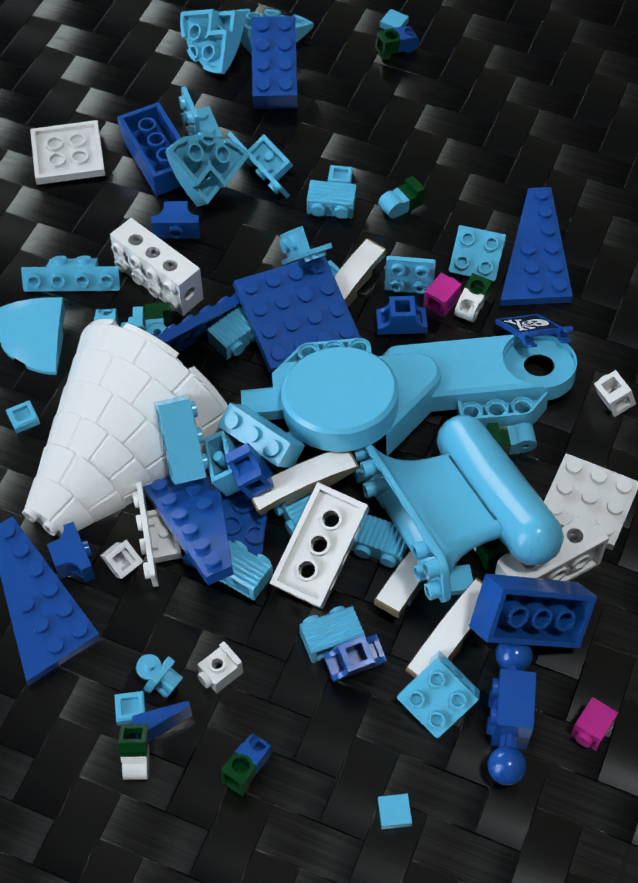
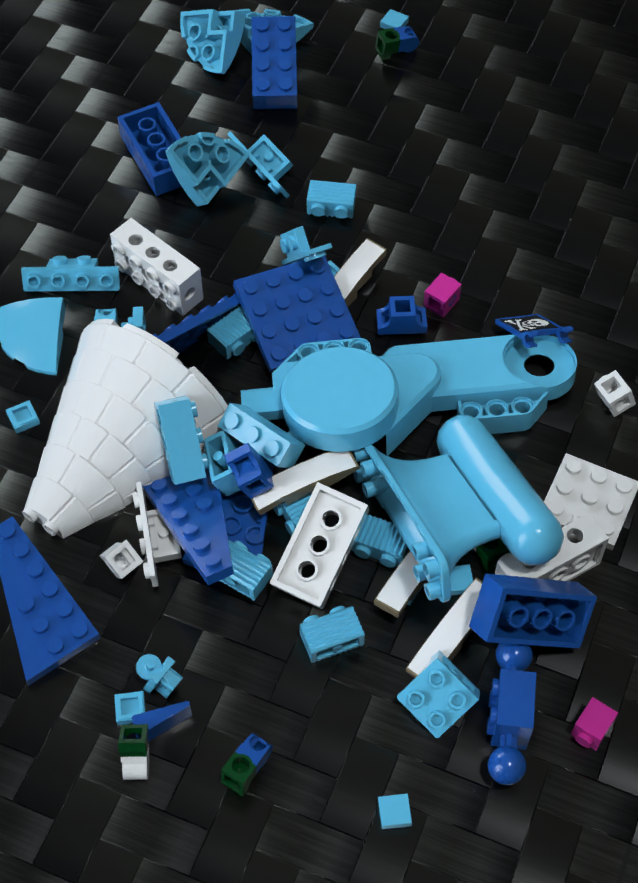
white plate [30,120,105,185] -> none
blue brick [47,521,95,582] -> none
dark green leg [144,302,171,336] -> none
blue brick [151,201,200,239] -> none
medium azure bracket [179,86,223,139] -> none
white brick [197,642,243,694] -> none
blue brick [323,634,387,683] -> none
medium azure tile [328,165,353,184] -> none
leg [378,176,425,218] -> none
medium azure bracket [384,256,436,294] -> none
medium azure bracket [449,225,506,282] -> none
white leg [454,273,492,322] -> none
medium azure leg [487,423,537,455] -> none
blue wing [500,187,573,306] -> none

